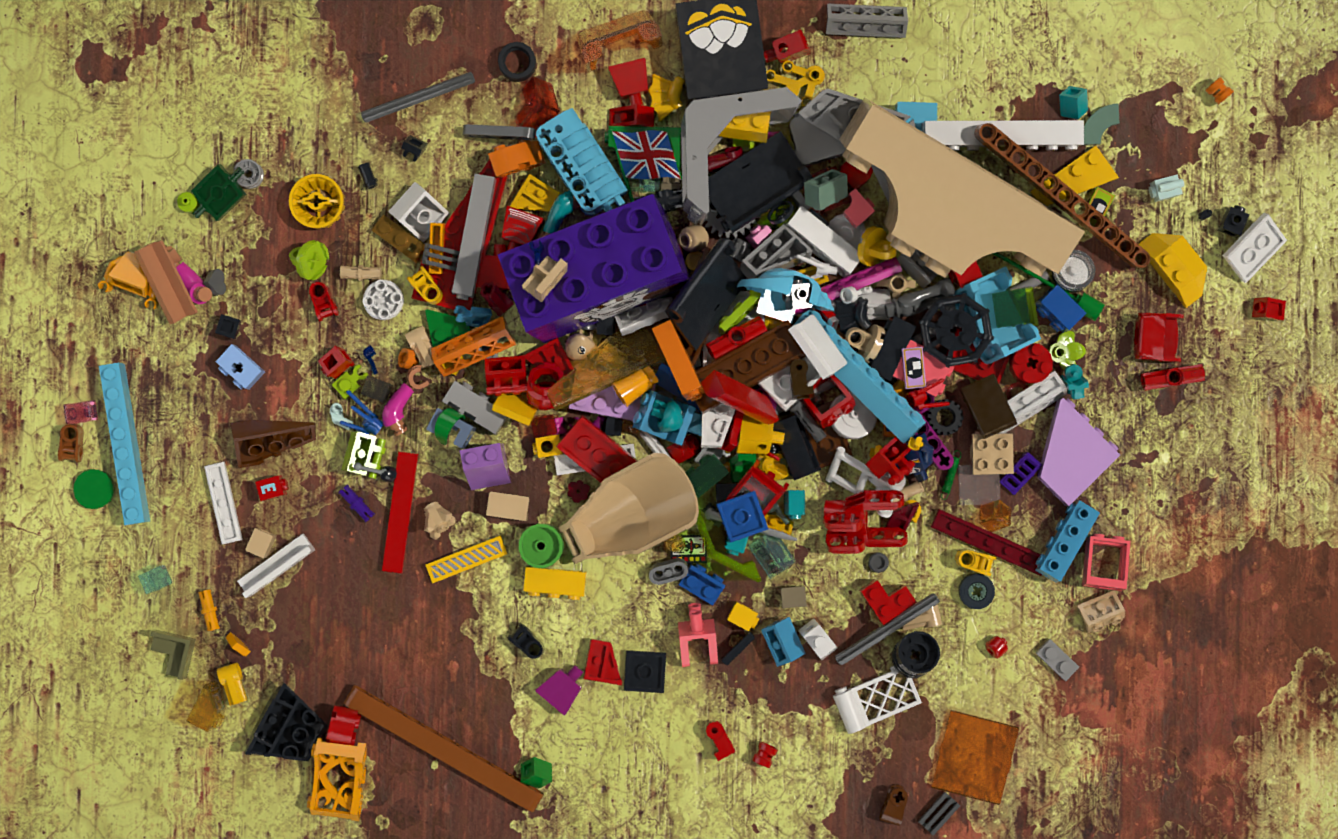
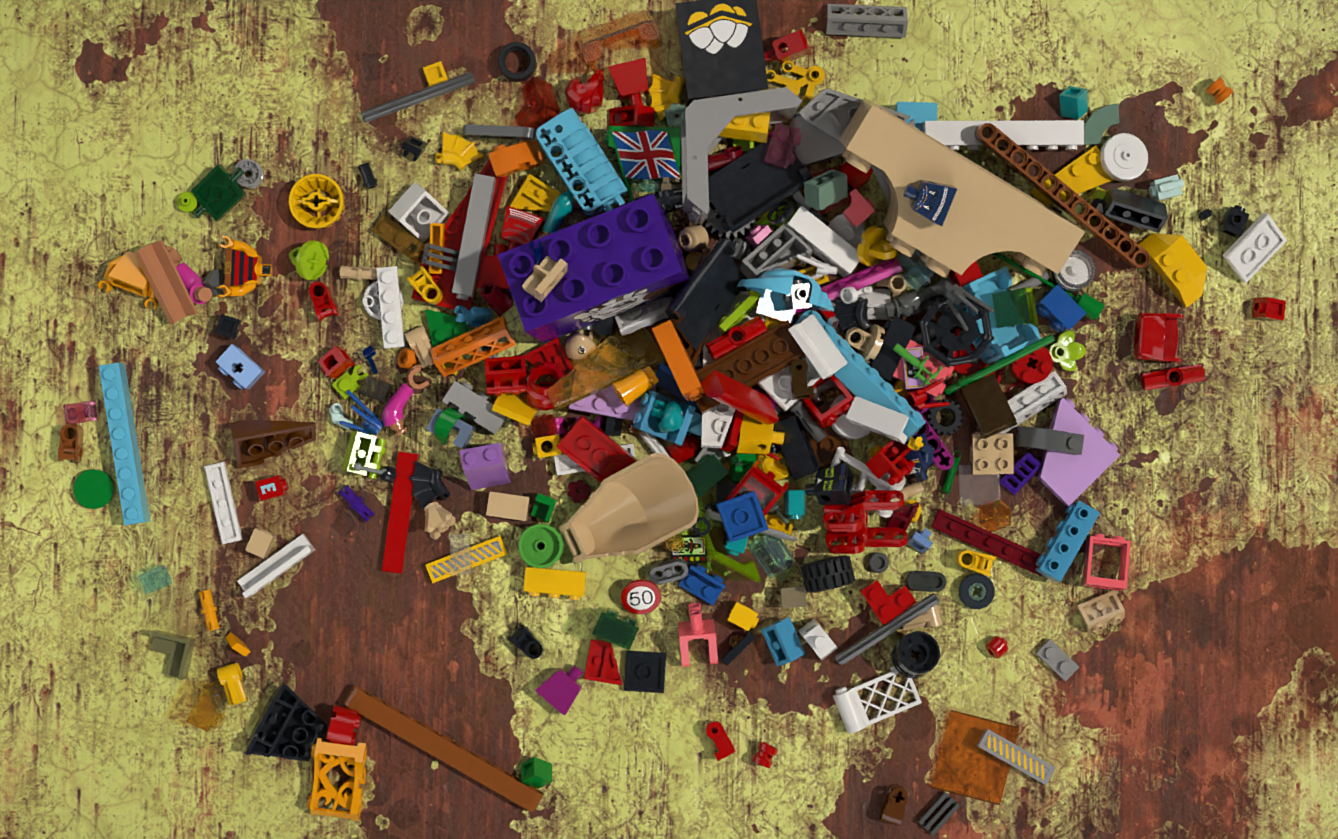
teal hips [1060,364,1089,399] -> none
none -> torso [216,236,273,299]
none -> white plate [377,266,405,349]
none -> black arm [410,461,450,509]
none -> yellow tile [423,61,448,87]
none -> yellow arm [435,132,484,171]
none -> clear panel [448,533,472,575]
none -> green panel [531,493,558,523]
none -> red helmet [565,69,605,116]
none -> clear green brick [592,607,640,650]
none -> piece [621,580,661,615]
none -> sand green plant [664,103,687,127]
none -> black bush [693,517,711,536]
none -> clear pink bracket [764,122,802,169]
none -> black tyre [801,555,855,593]
none -> black torso [805,463,854,505]
none -> white panel [845,396,909,444]
none -> bright green piece [893,343,943,386]
none -> dark blue torso [903,180,957,226]
none -> clear light blue panel [903,259,934,291]
none -> pearl dark grey tile [906,571,946,592]
none -> medium blue tile [907,528,933,554]
none -> dark grey plant [944,284,994,331]
none -> green bar [944,334,1055,395]
none -> tile [976,728,1055,785]
none -> dark grey arch [1014,426,1084,455]
none -> white wheel [1100,133,1148,182]
none -> black brick [1102,187,1168,233]

